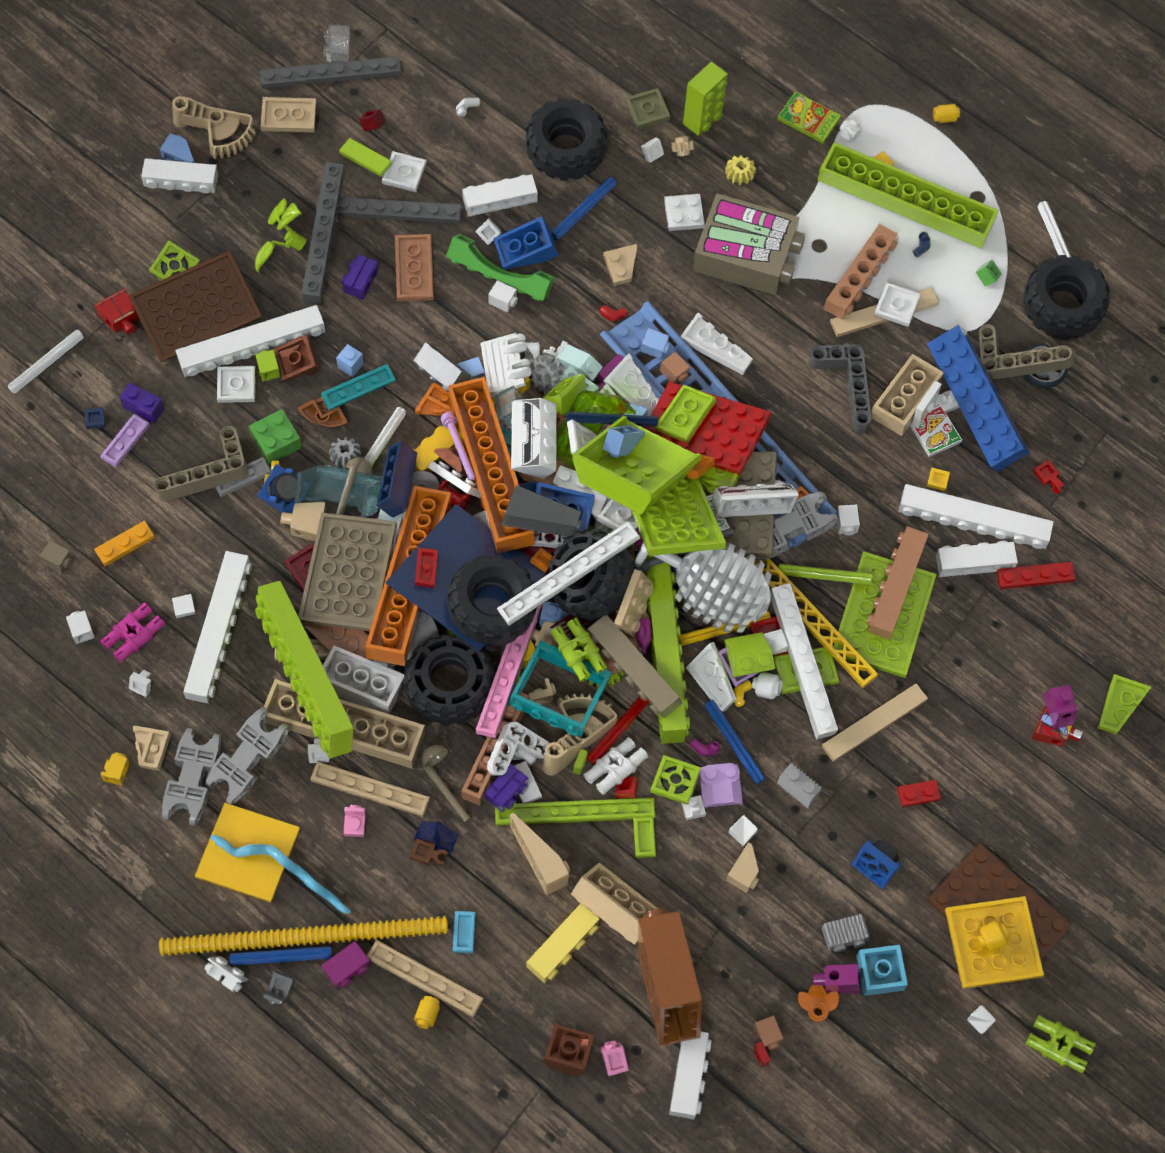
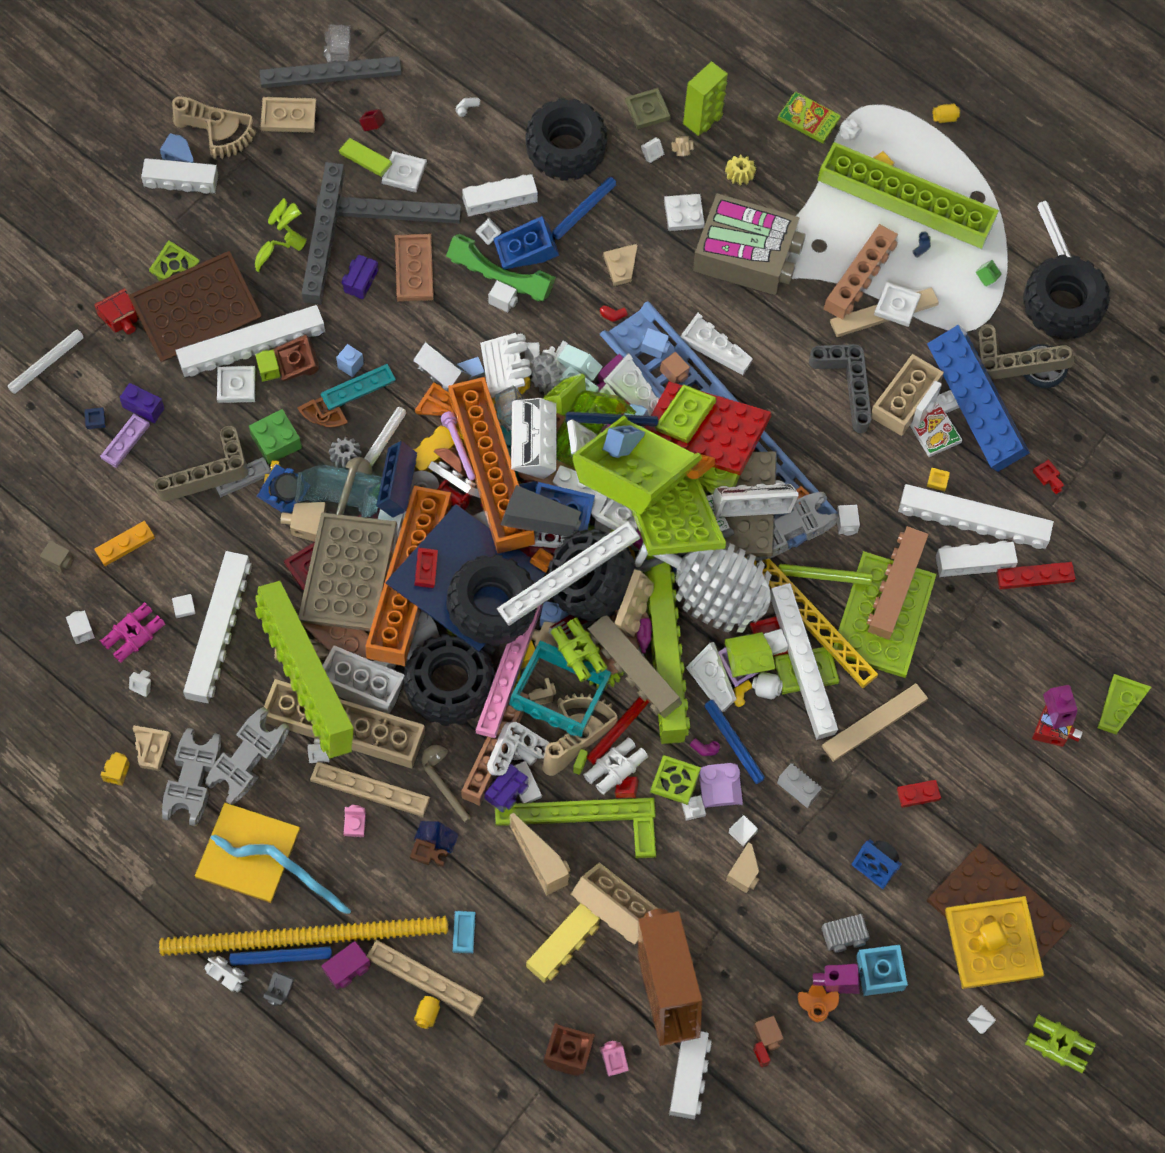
yellow axle [679,611,771,646] -> none

